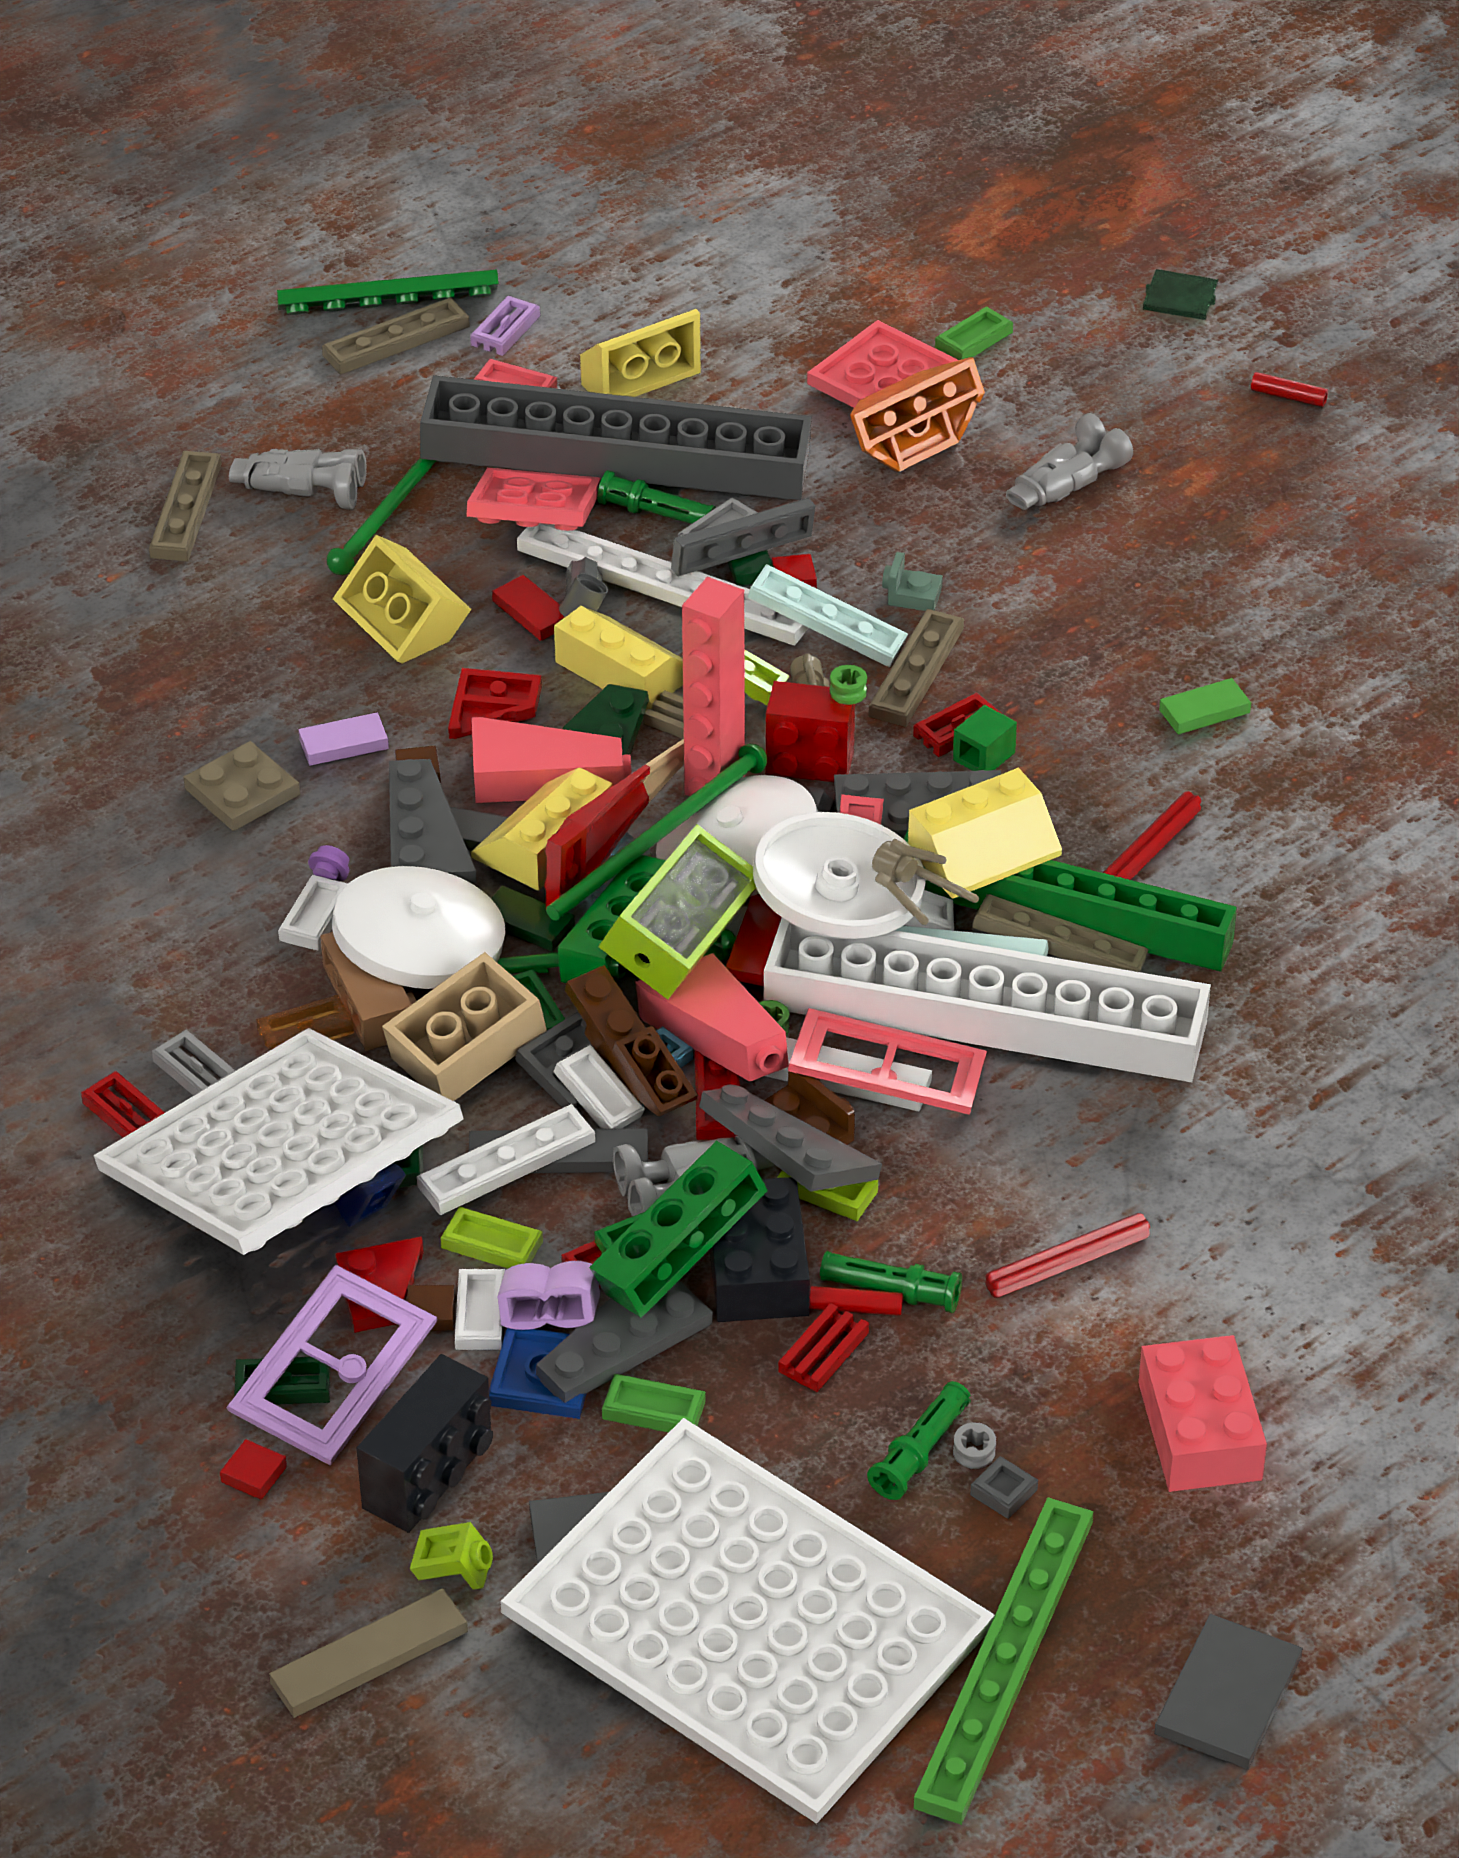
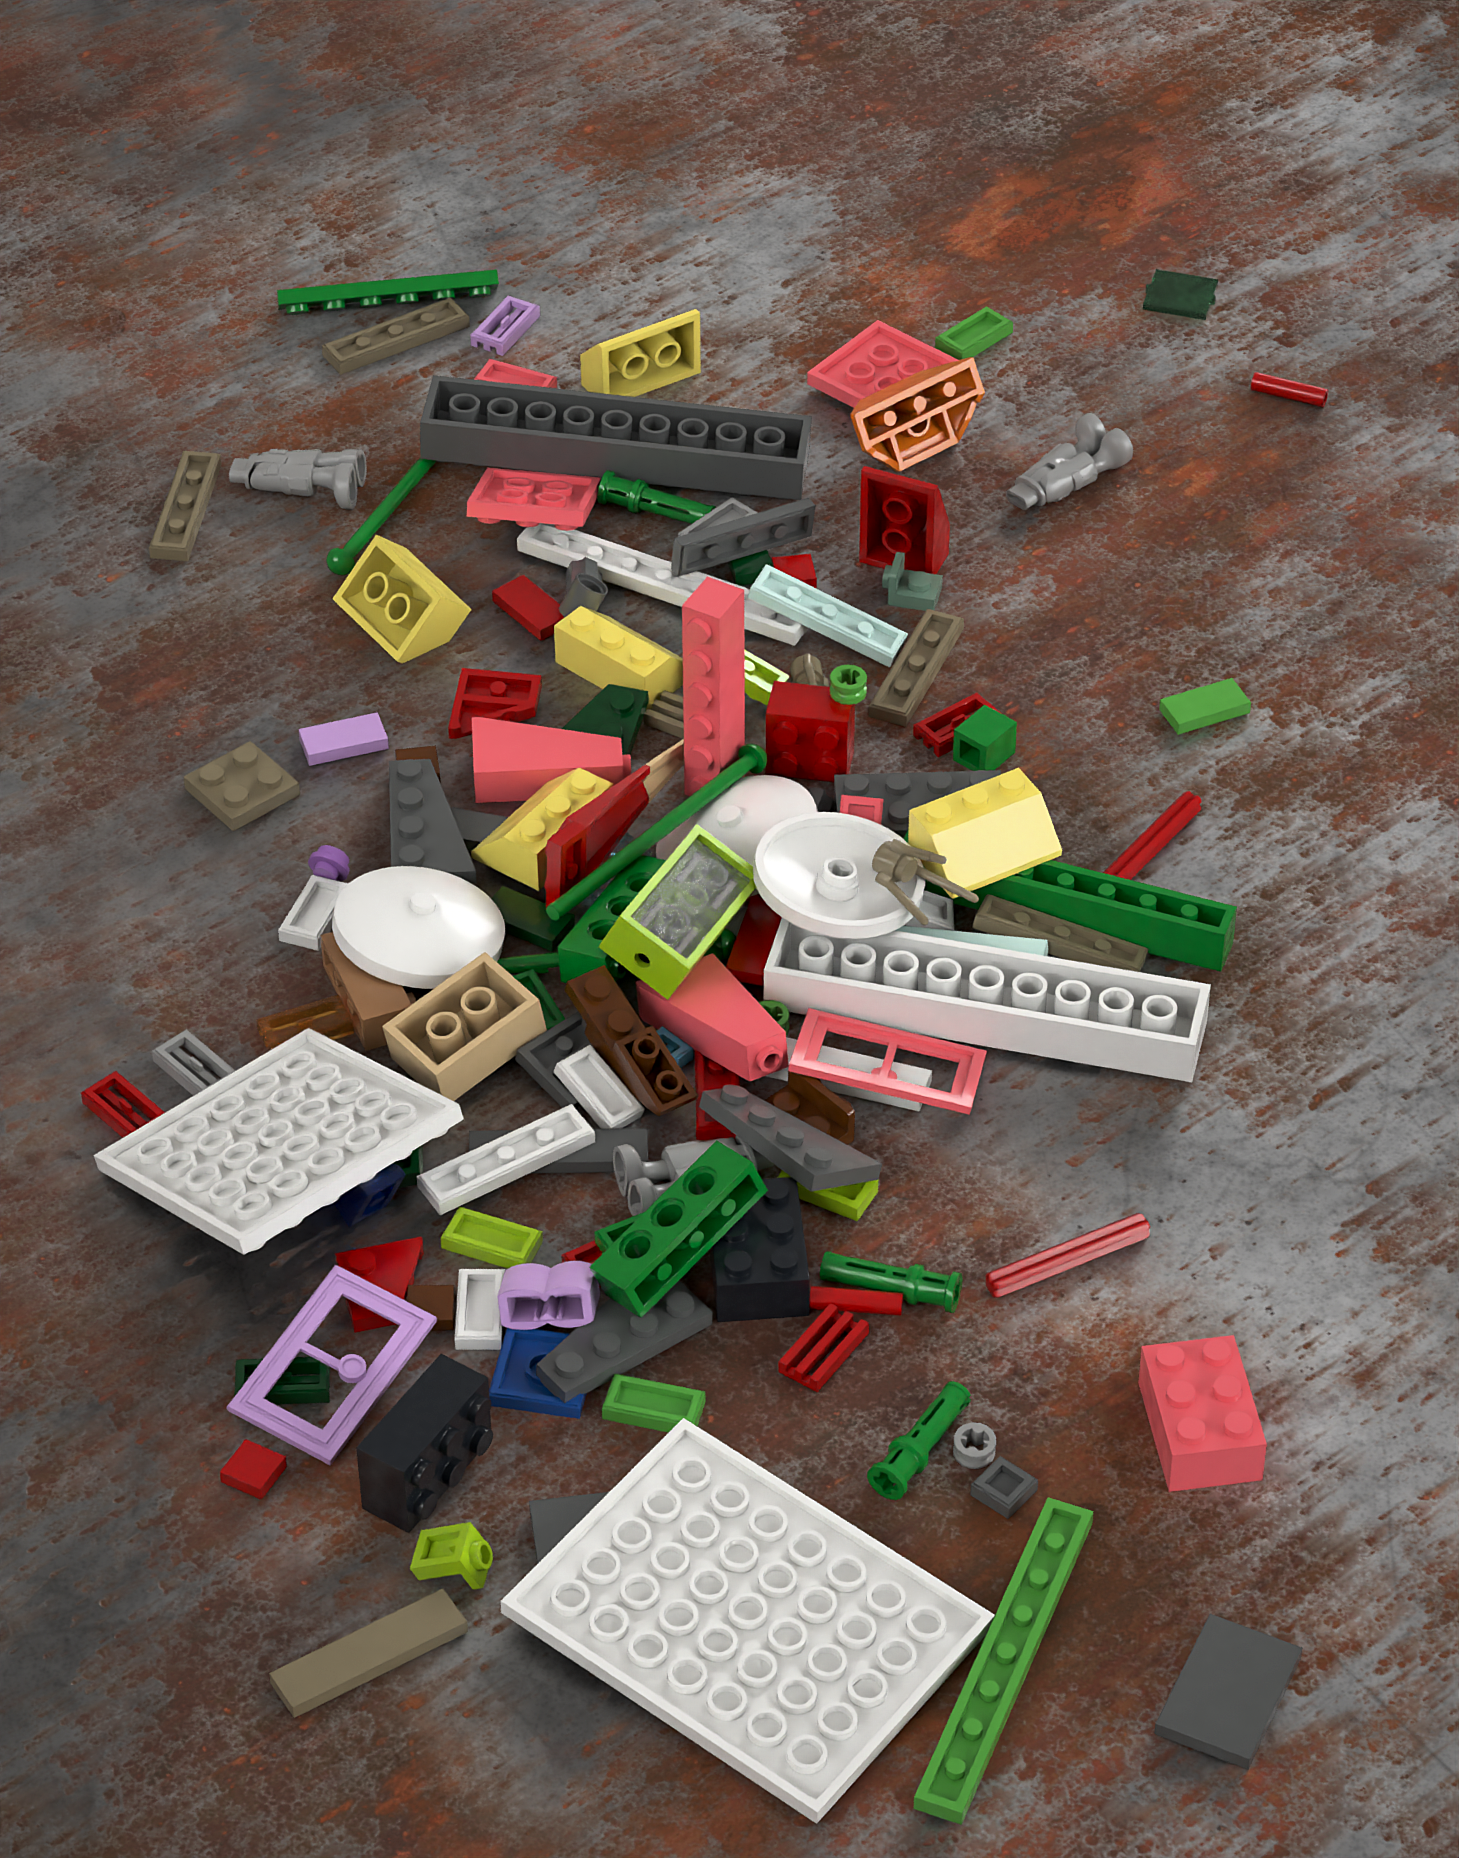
none -> red slope [859,466,950,574]

